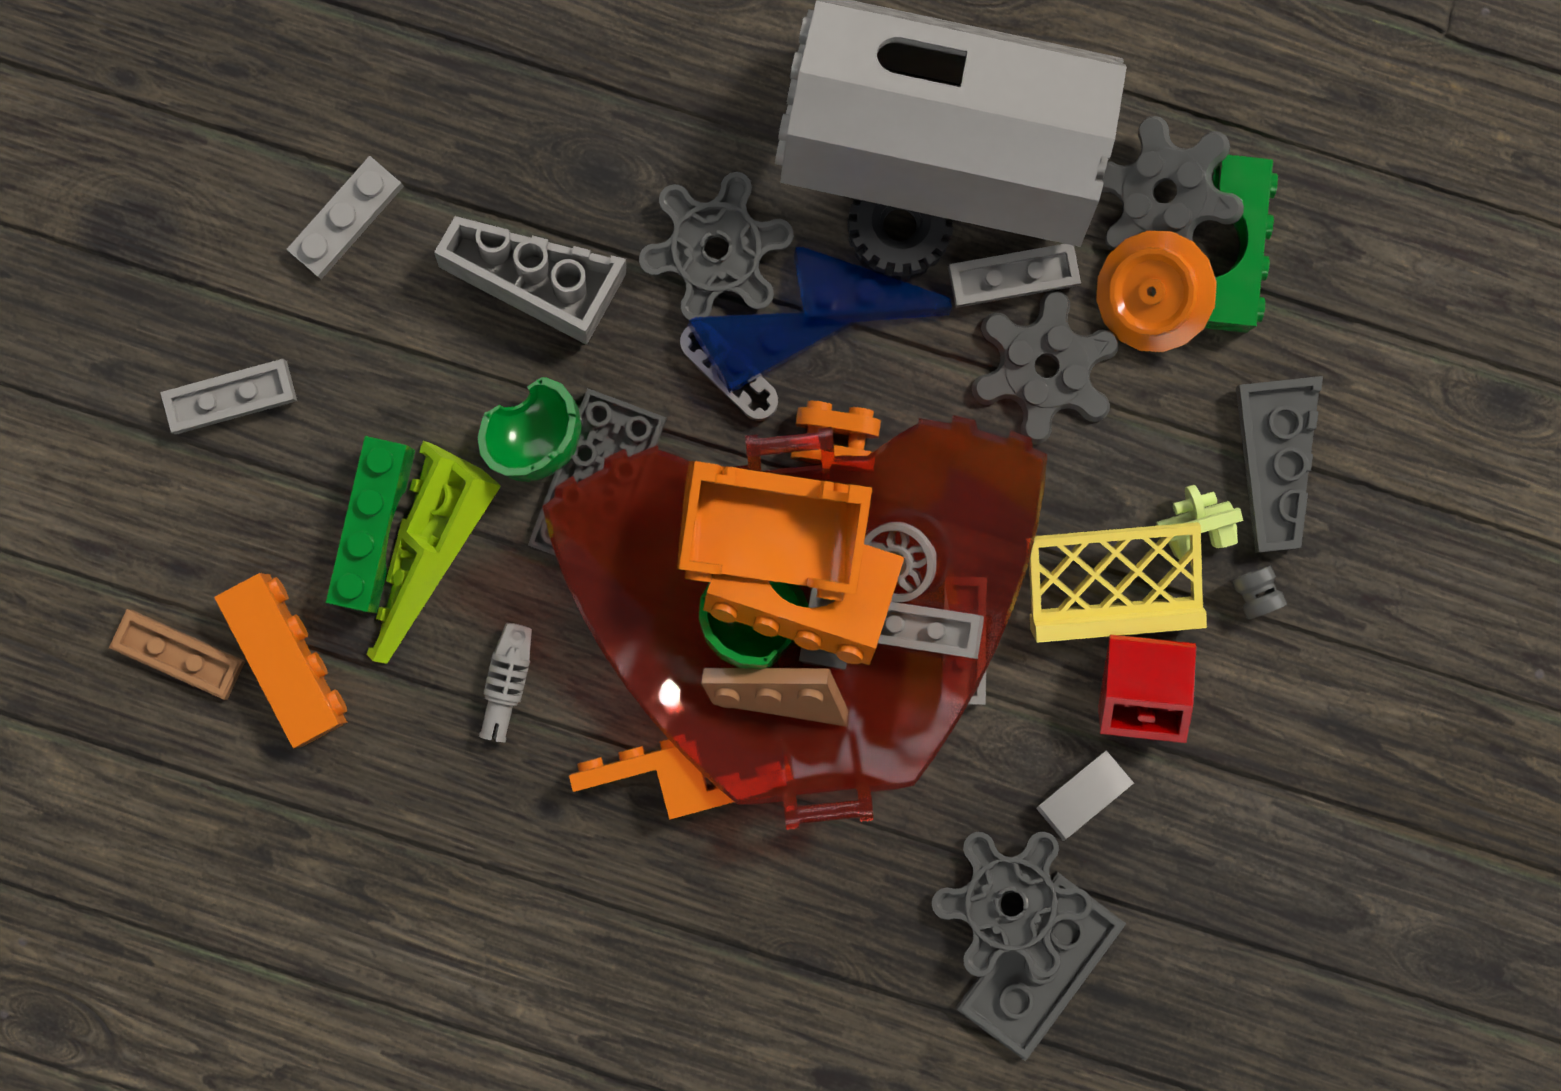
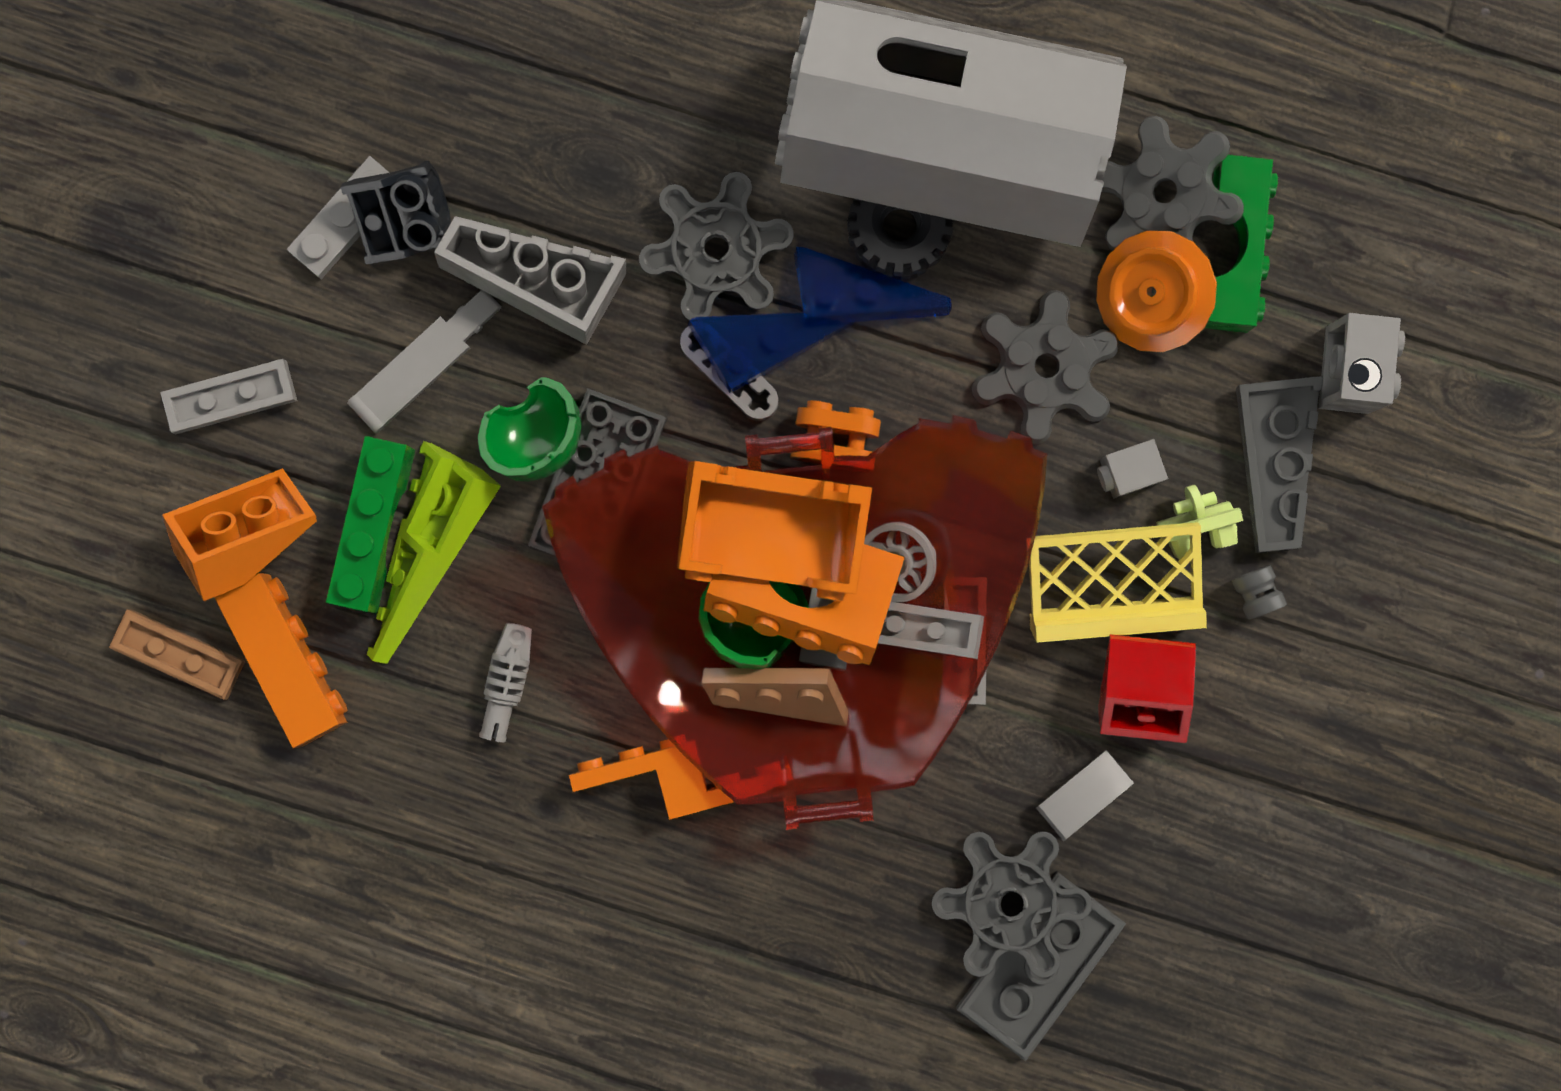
light grey plate [948,244,1081,308] -> none
none -> orange slope [162,468,317,601]
none -> black slope [340,160,451,265]
none -> light grey piece [347,290,502,434]
none -> light grey brick [1097,439,1168,499]
none -> light grey brick [1318,313,1405,414]

